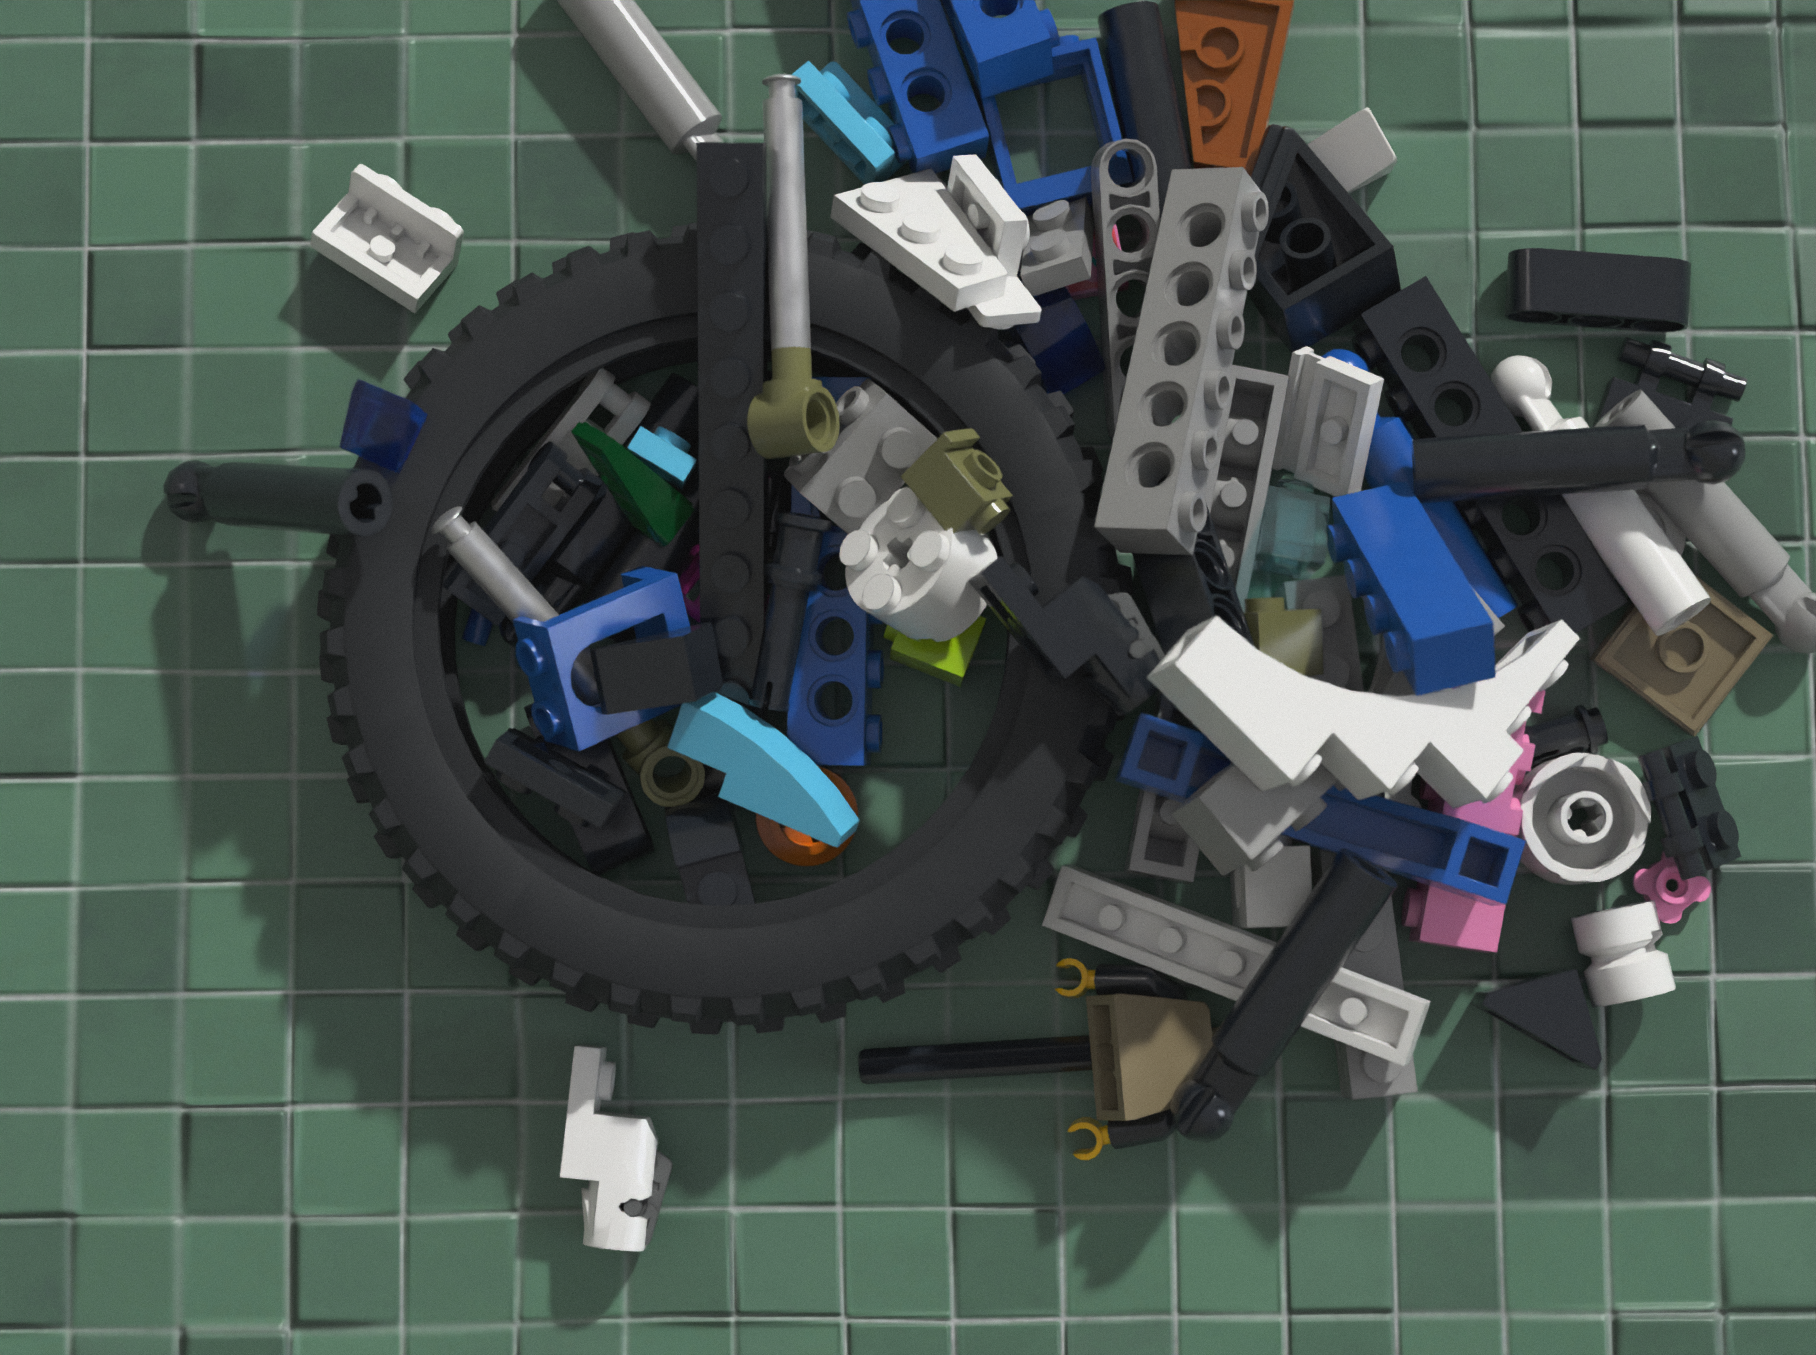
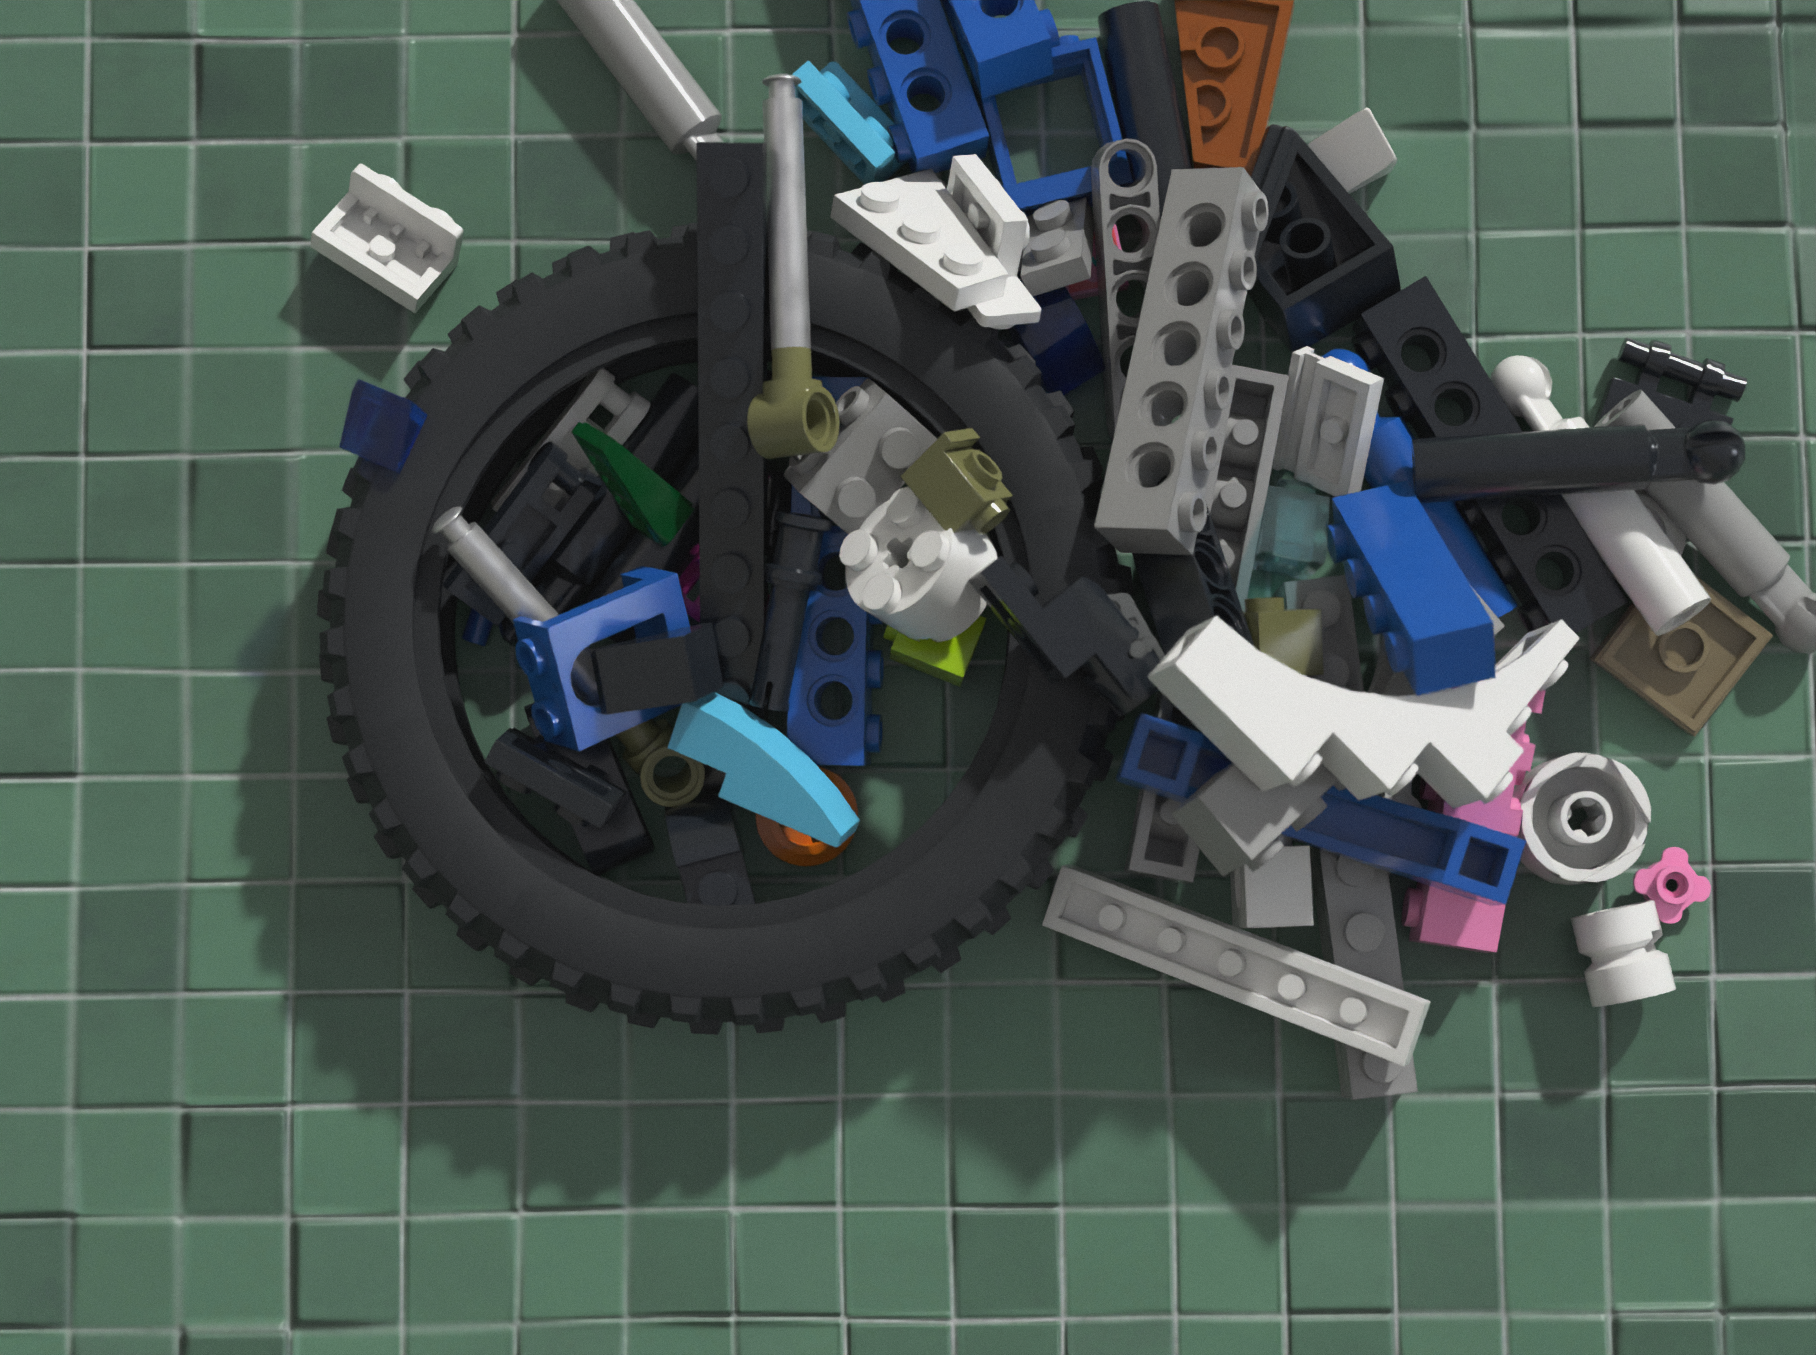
black piece [163,460,393,537] -> none
white plate [560,1044,673,1252] -> none
medium azure plate [627,426,697,490] -> none
black axle [858,1035,1092,1084] -> none
dark tan torso [1054,958,1219,1160] -> none
black piece [1170,848,1397,1143] -> none
black slope [1470,969,1602,1070] -> none
black beam [1505,248,1691,332] -> none
black pin [1524,705,1608,767] -> none
black plate [1637,736,1742,881] -> none

